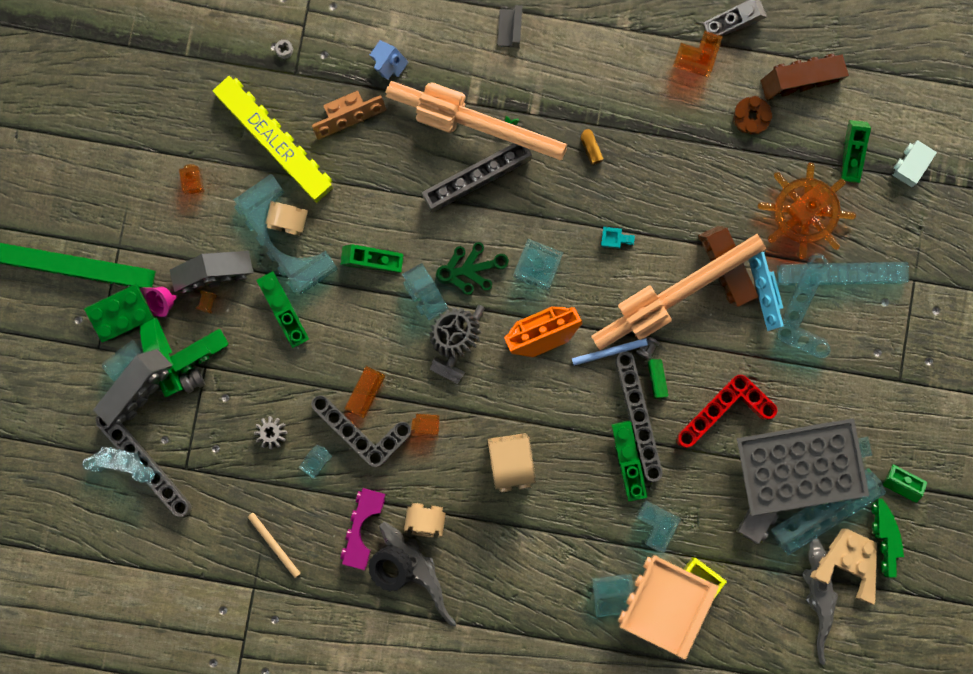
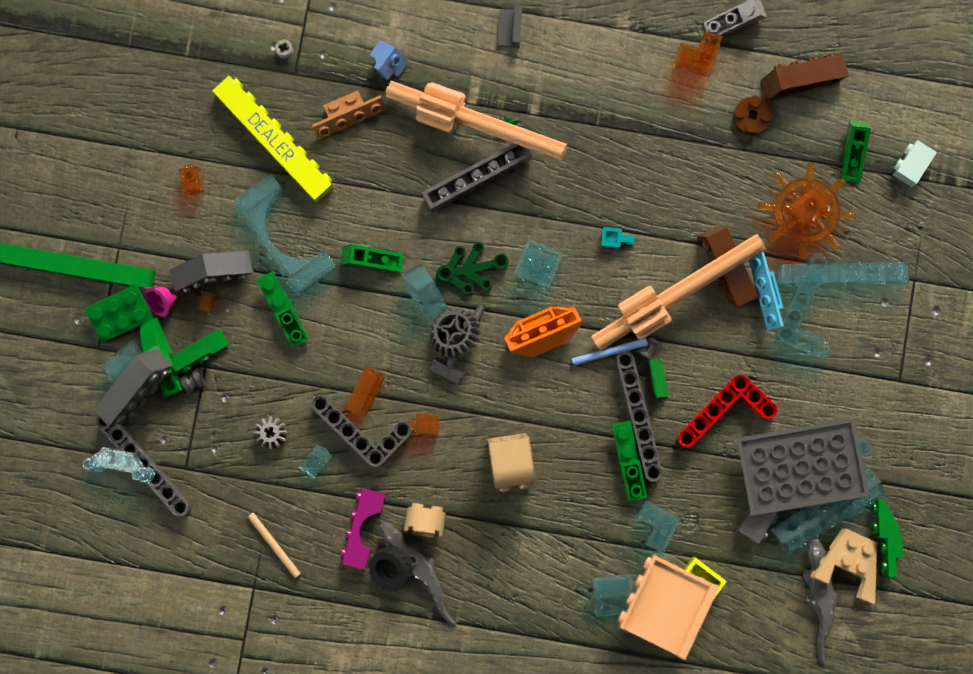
tan brick [266,201,308,236] -> none
pearl gold bar [581,129,603,165] -> none
green slope [883,464,927,503] -> none

